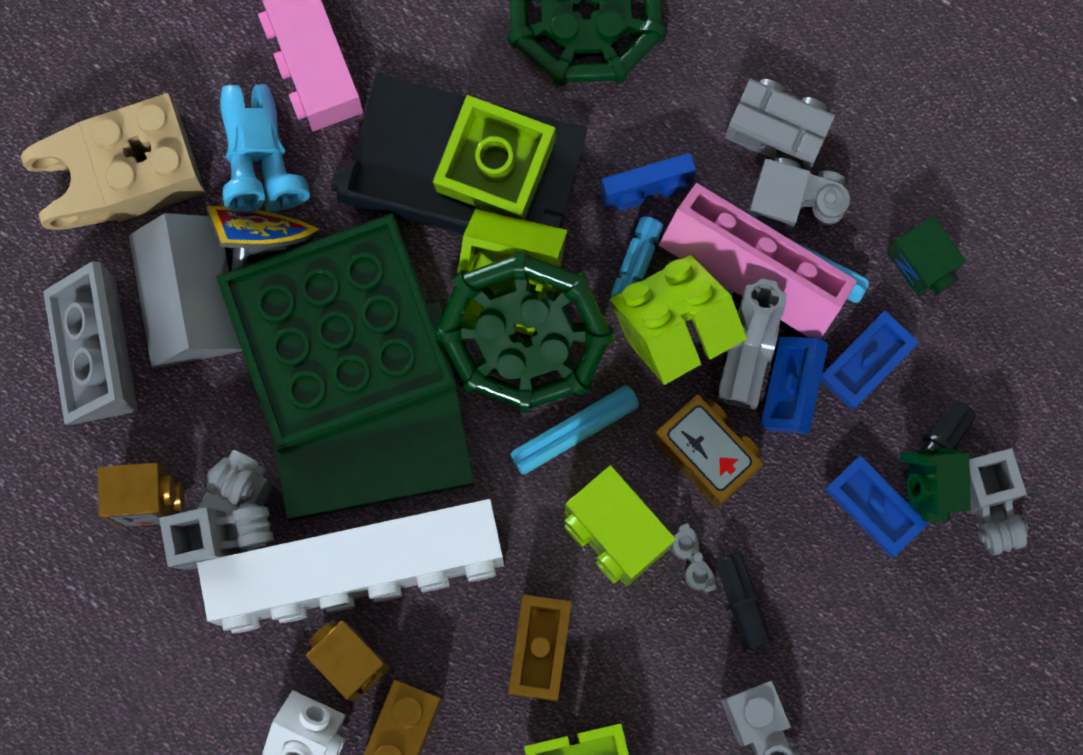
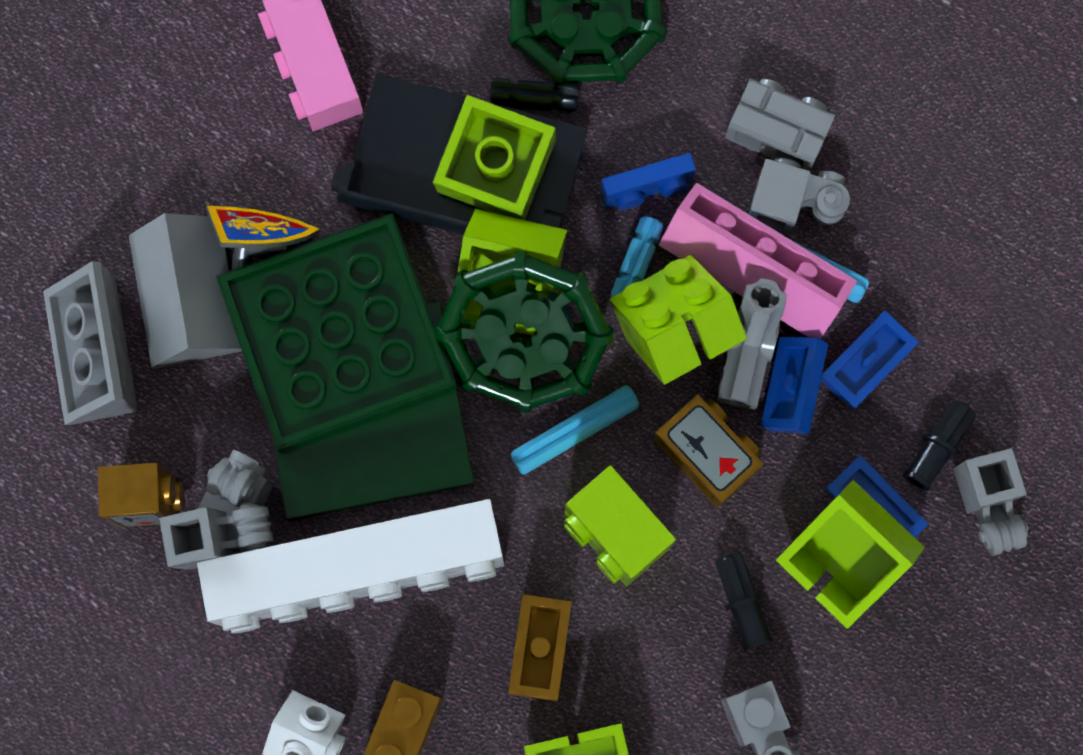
tan brick [21,93,206,230] -> none
medium azure piece [220,84,310,213] -> none
pearl gold brick [305,620,391,702] -> none
light grey piece [671,523,716,593] -> none
dark green brick [887,216,966,297] -> none
dark green brick [900,447,970,522] -> none
none -> black axle [490,77,579,112]
none -> lime piece [776,480,925,629]

